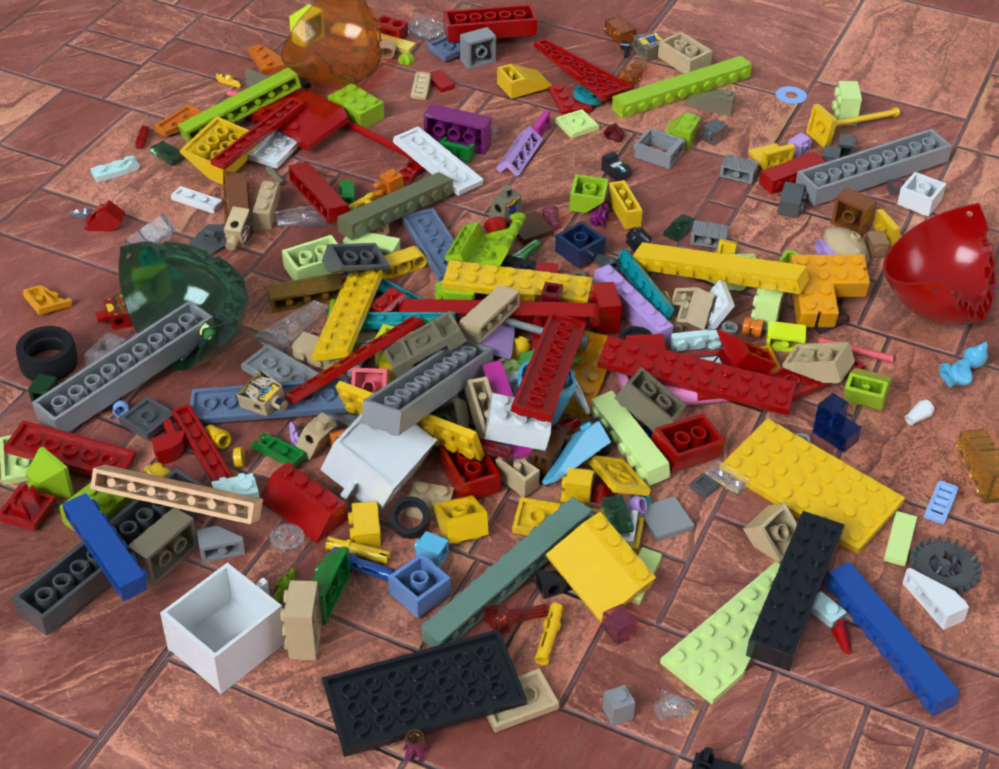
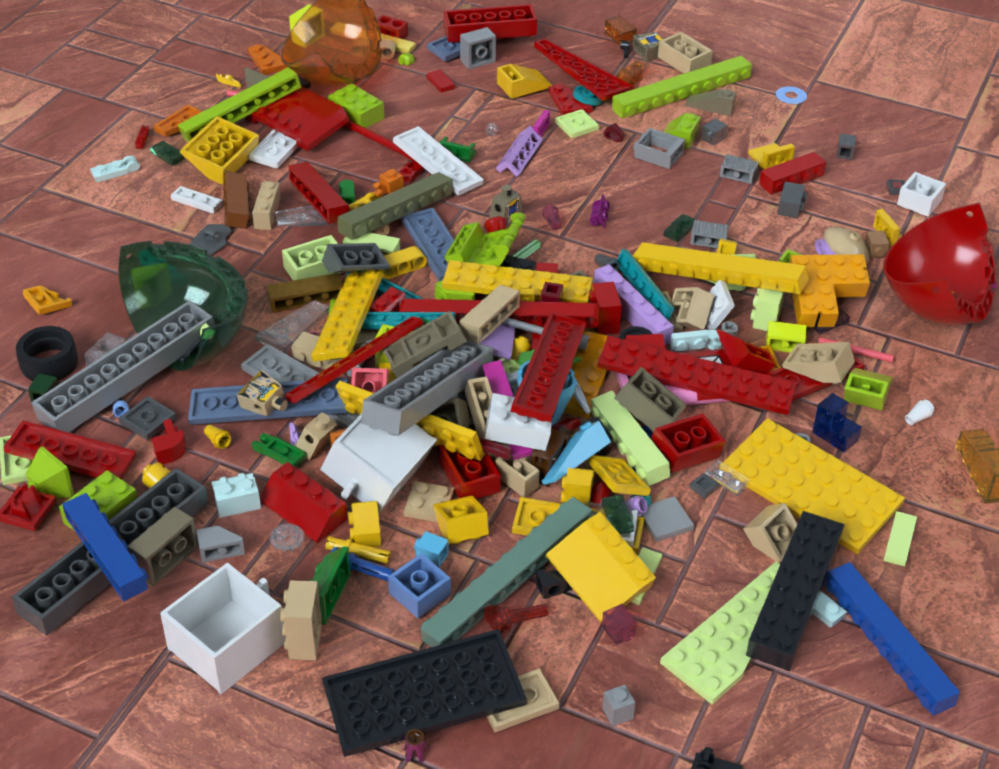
flat silver piece [70,208,94,219] -> none
red slope [84,200,125,232] -> none
light nougat brick [90,465,263,524] -> none
red torso [95,290,143,330] -> none
clear slope [124,213,176,251] -> none
red tile [171,403,234,482] -> none
red tile [211,98,306,170] -> none
tan torso [224,206,254,250] -> none
yellow tile [233,447,246,468] -> none
dark tan wheel [265,166,286,186] -> none
lime piece [274,568,296,603] -> none
black tyre [389,496,431,539] -> none
clear wing [408,12,446,43] -> none
tan slope [411,72,431,100] -> none
magenta brick [424,104,492,155] -> none
reddish brown tile [506,211,554,245] -> none
yellow pin [534,603,564,665] -> none
dark blue brick [555,221,606,268] -> none
lime slope [569,174,609,213] -> none
black leg [601,151,632,181] -> none
yellow brick [607,180,643,229] -> none
black head [625,226,652,252] -> none
clear animal [654,689,695,720] -> none
orange wheel [742,316,764,338] -> none
lavender brick [788,133,812,158] -> none
light grey brick [796,129,952,206] -> none
yellow tile [806,104,900,148] -> none
dark grey brick [822,145,841,162] -> none
dark orange brick [831,187,877,237] -> none
red bar [831,620,851,654] -> none
yellowish green brick [832,81,862,126] -> none
white slope [903,568,969,630] -> none
dark grey gear [909,536,982,594] -> none
light blue slope [924,480,958,525] -> none
medium azure animal [939,342,988,388] -> none

